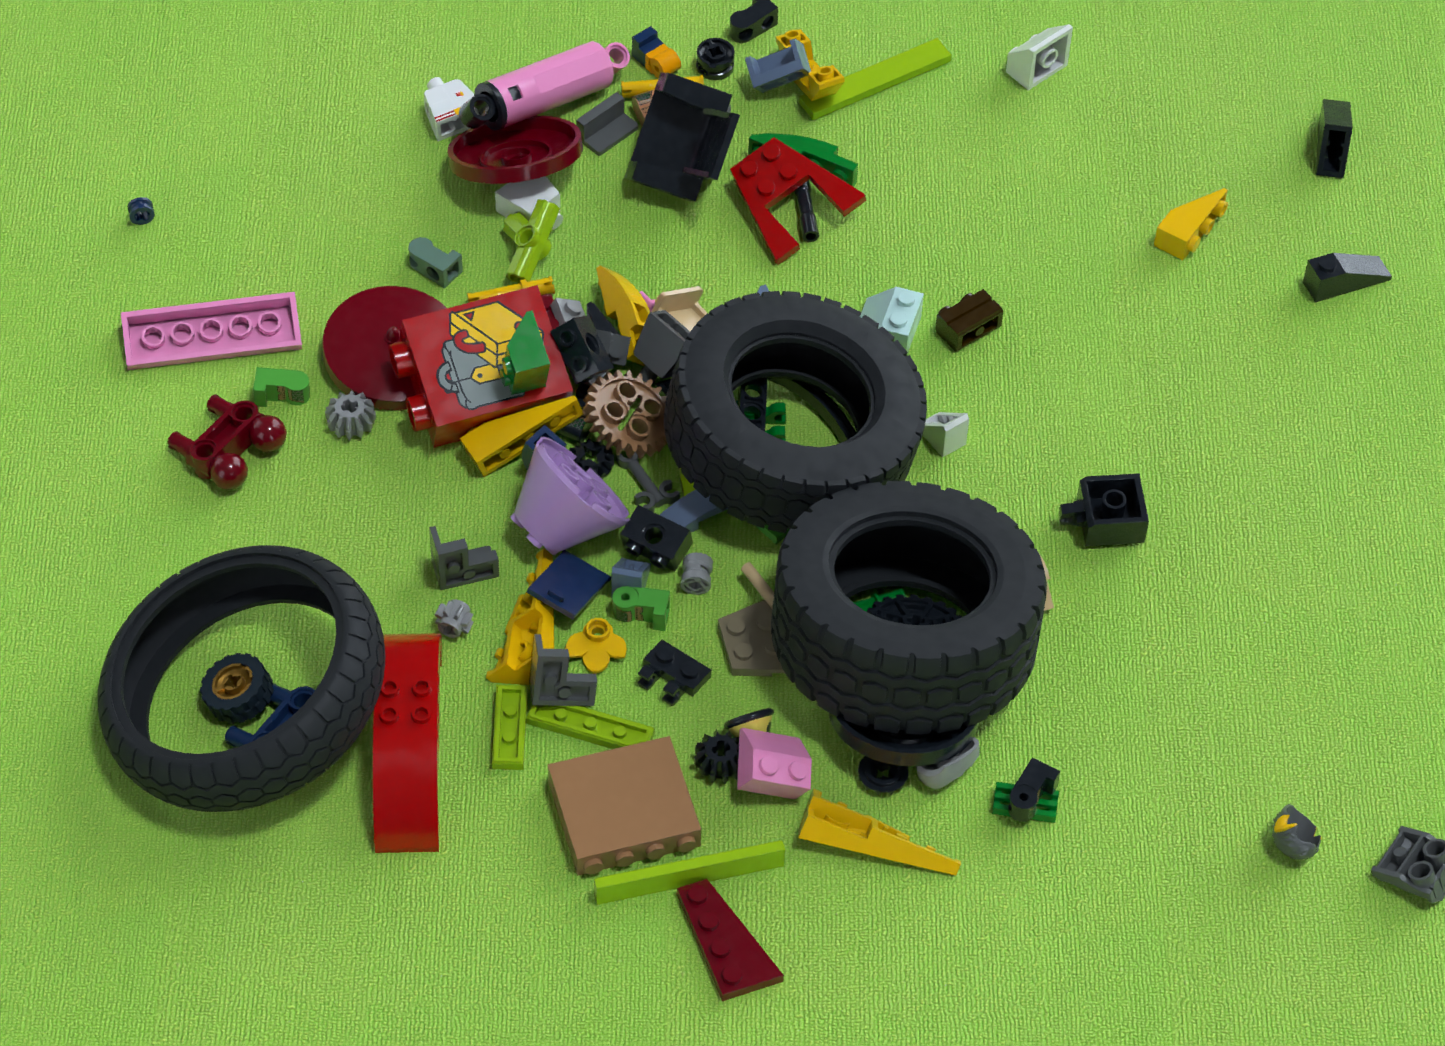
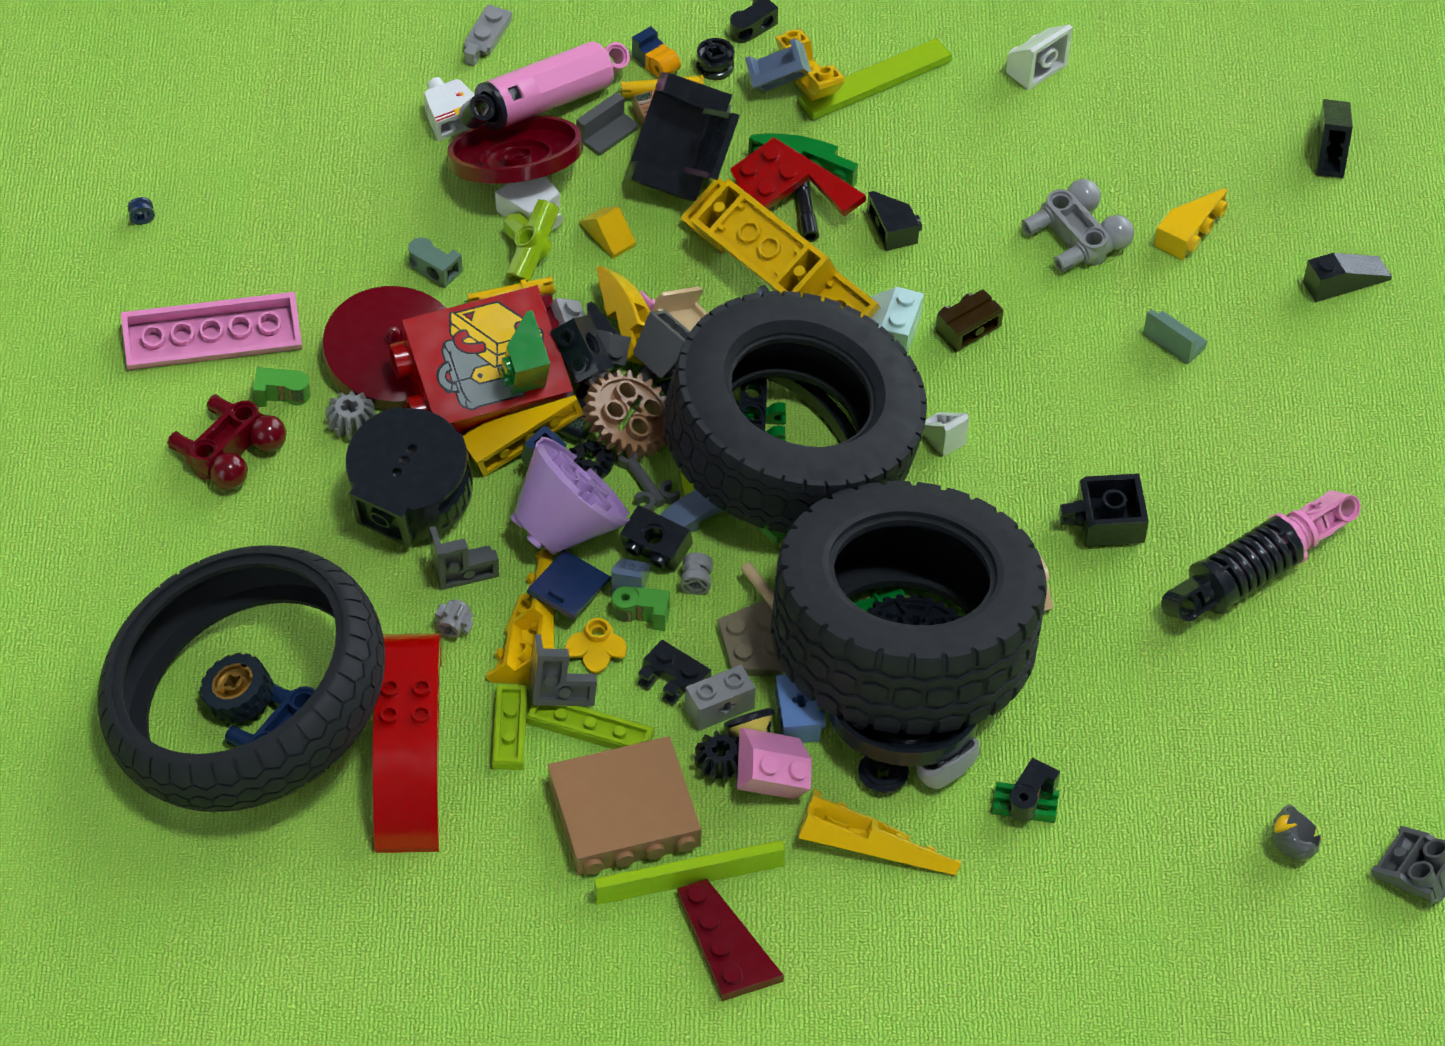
none -> black piece [346,407,473,547]
none -> light grey hinge [464,4,513,66]
none -> yellow slope [580,206,636,259]
none -> yellow bracket [680,177,881,318]
none -> light grey brick [685,665,755,731]
none -> medium blue brick [775,675,826,743]
none -> black slope [867,191,922,251]
none -> light grey piece [1021,179,1134,273]
none -> sand green panel [1143,309,1207,364]
none -> black piece [1161,490,1361,621]

